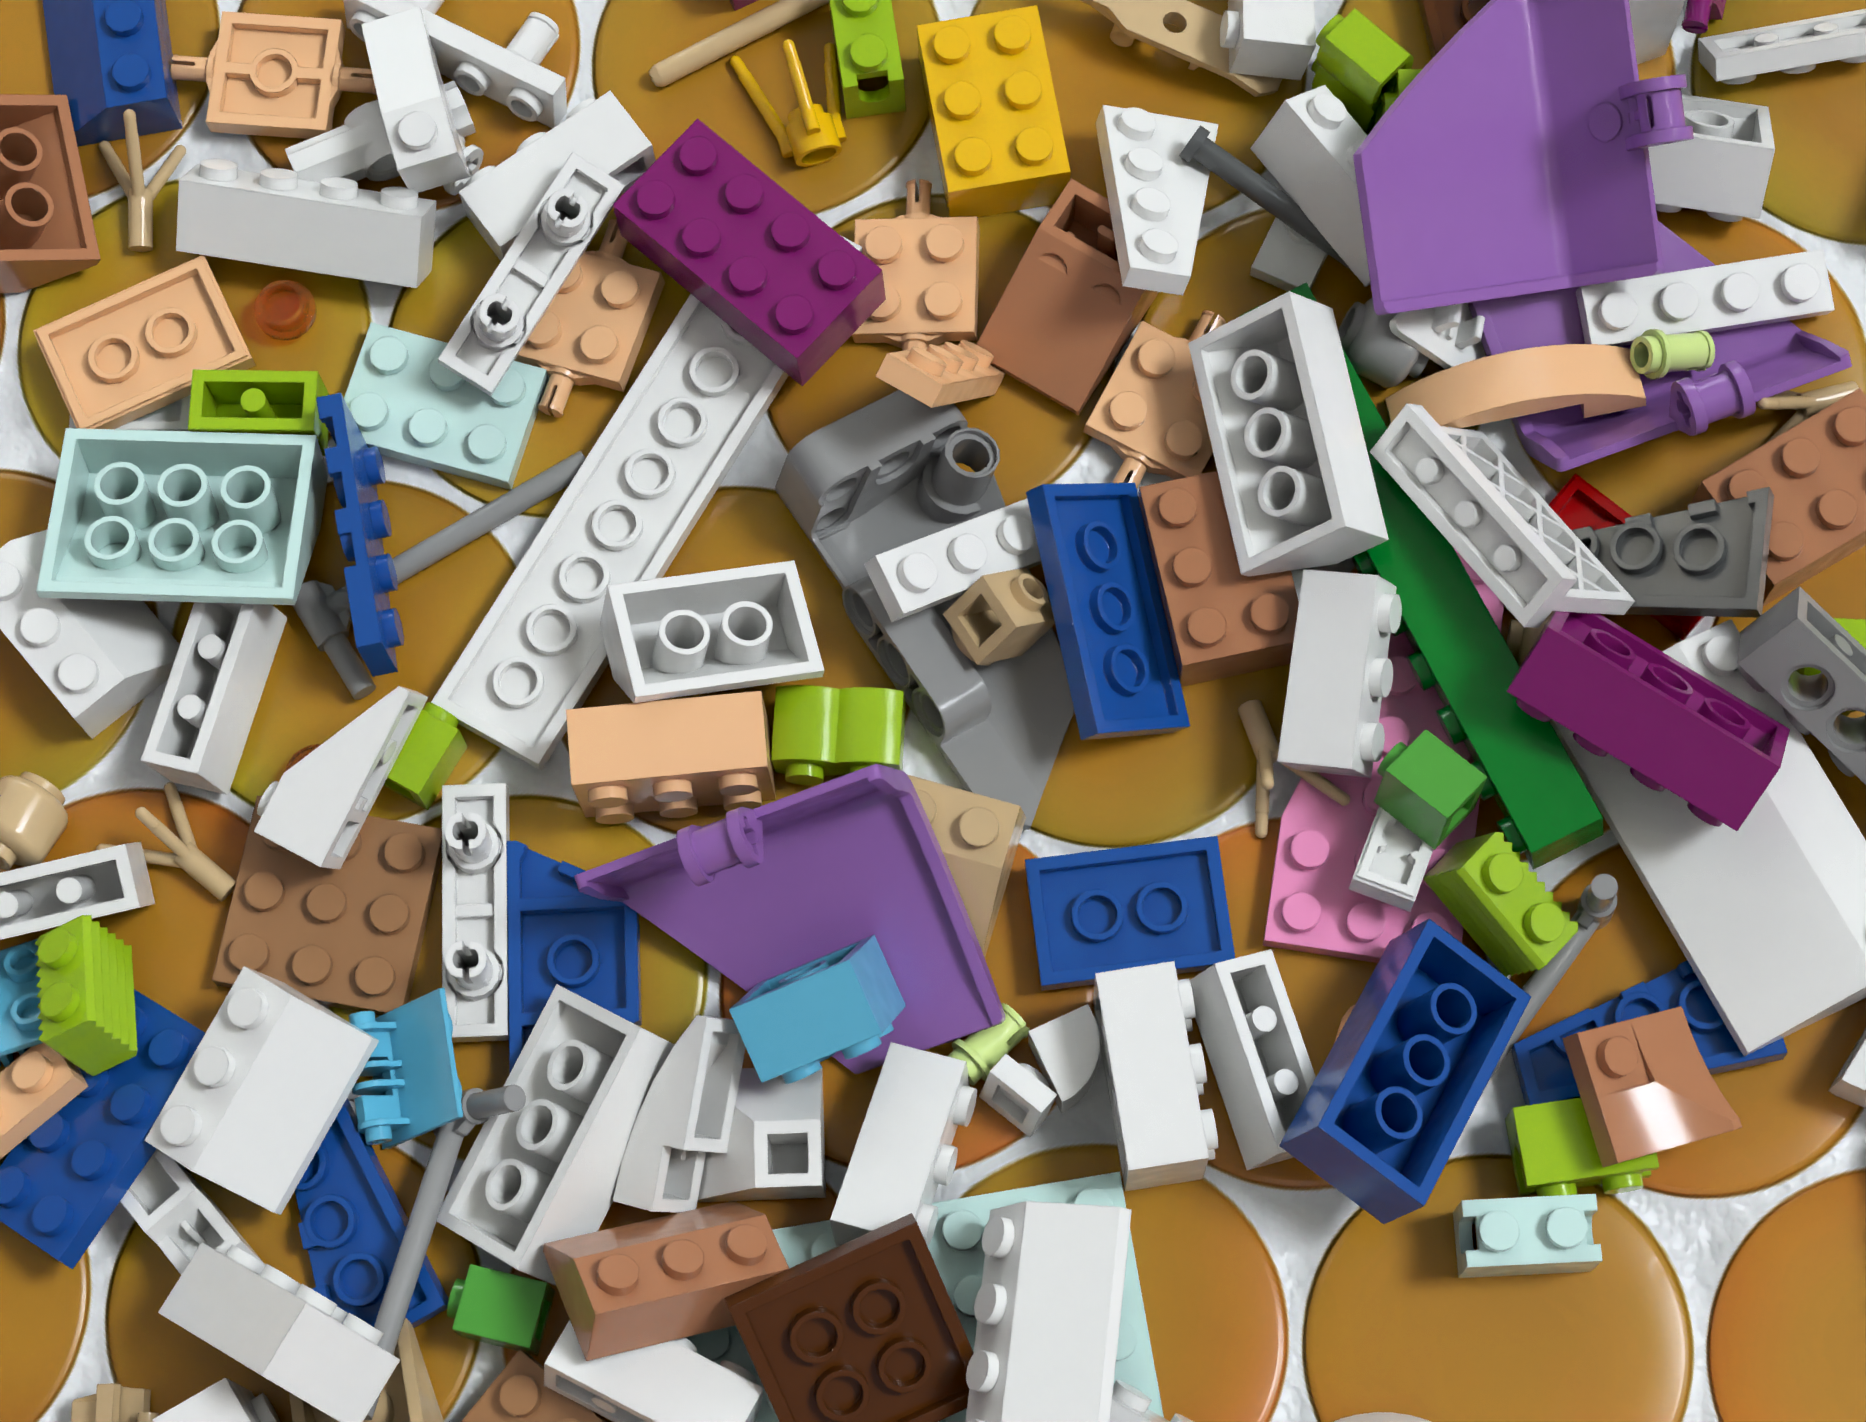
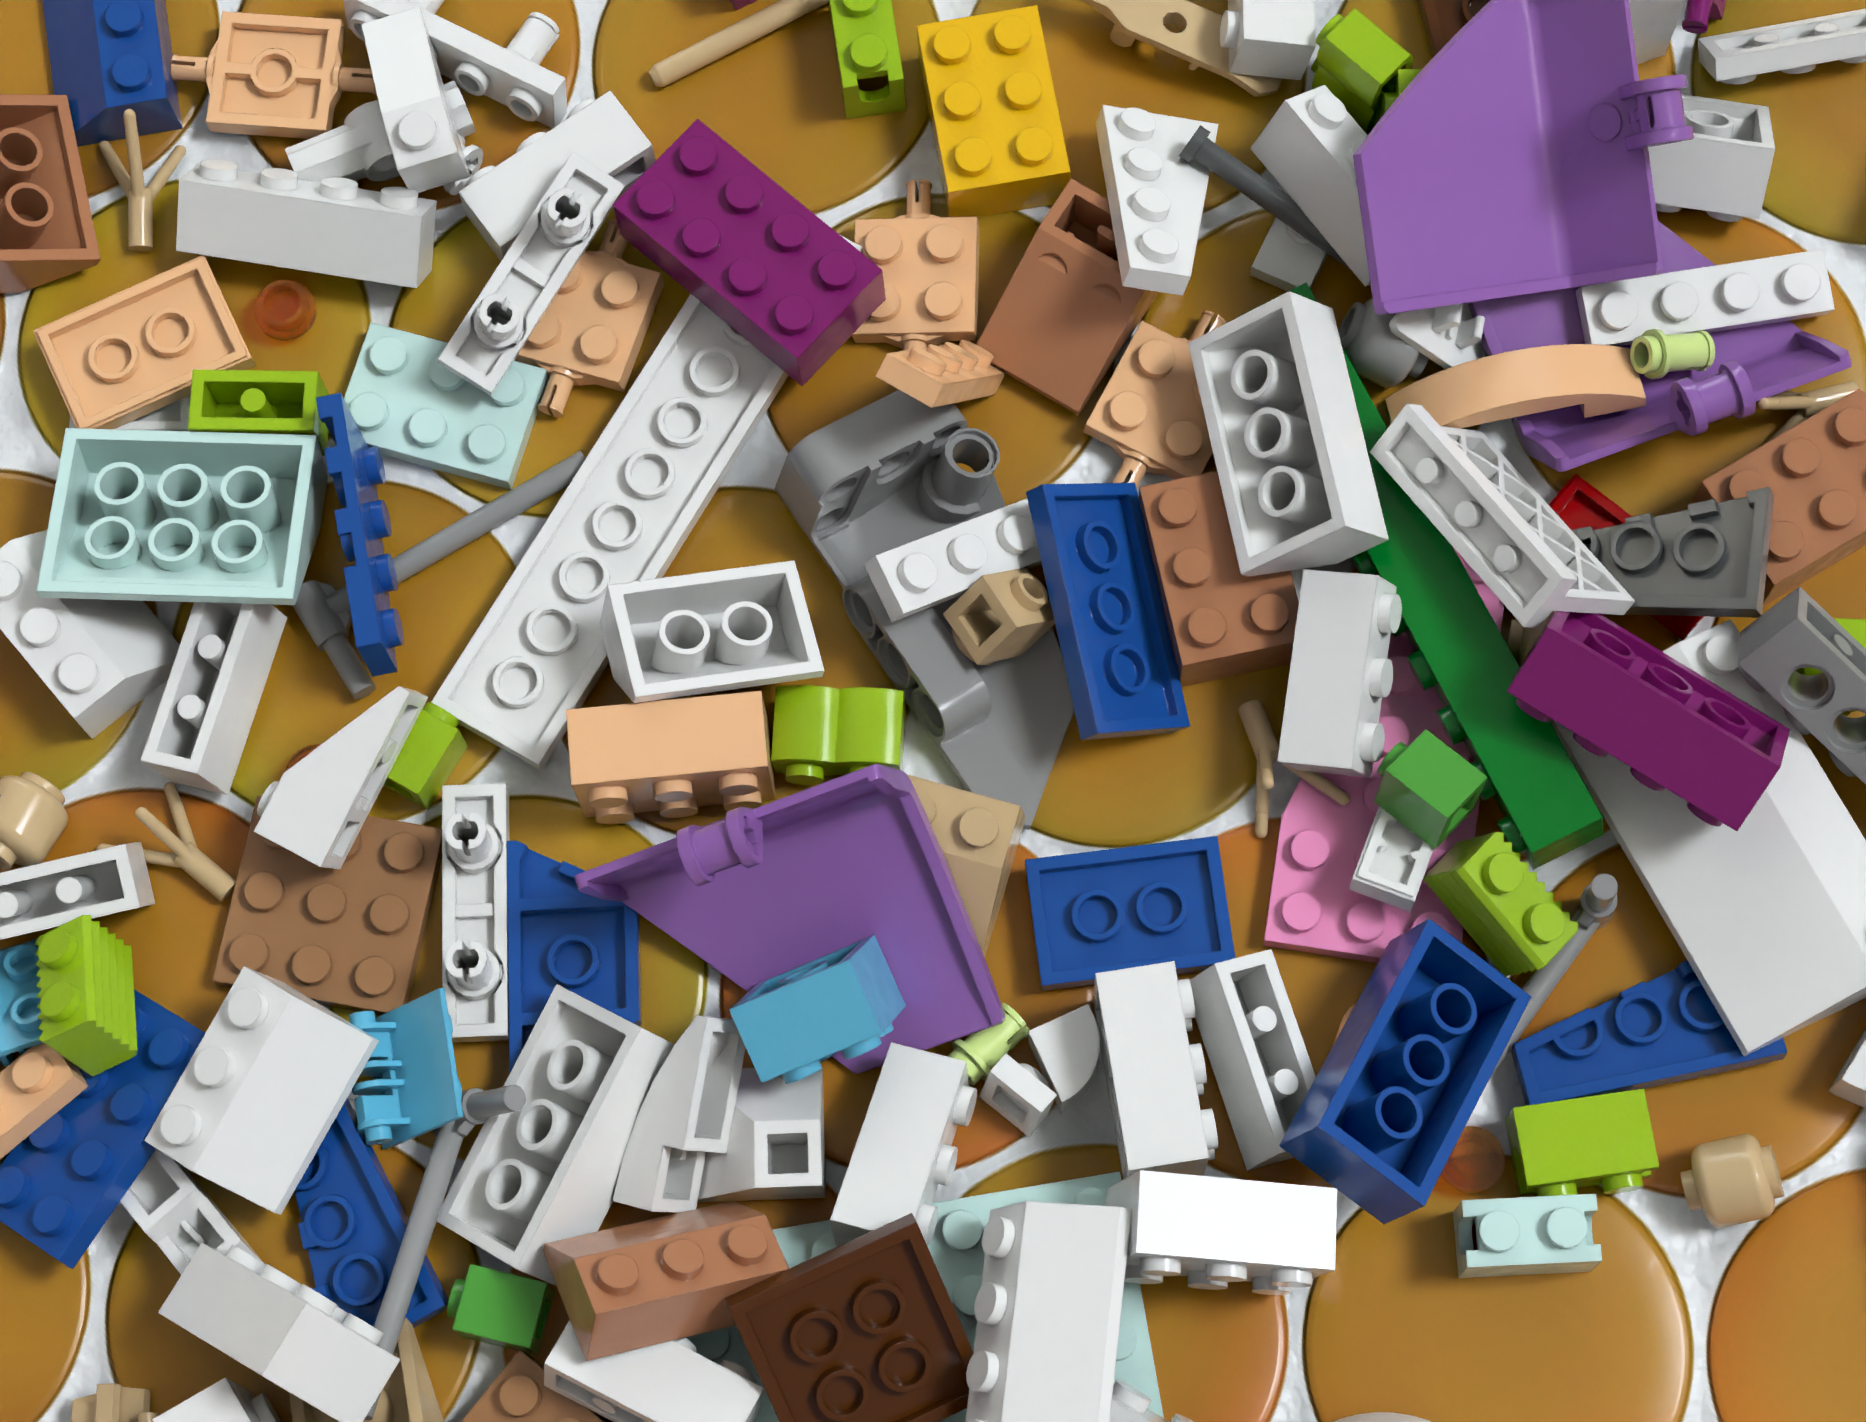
yellow plant [730,39,847,167] -> none
nougat plate [1562,1006,1742,1167] -> none
none -> white brick [1105,1170,1337,1295]
none -> clear orange plate [1441,1126,1505,1193]
none -> tan head [1680,1134,1784,1228]

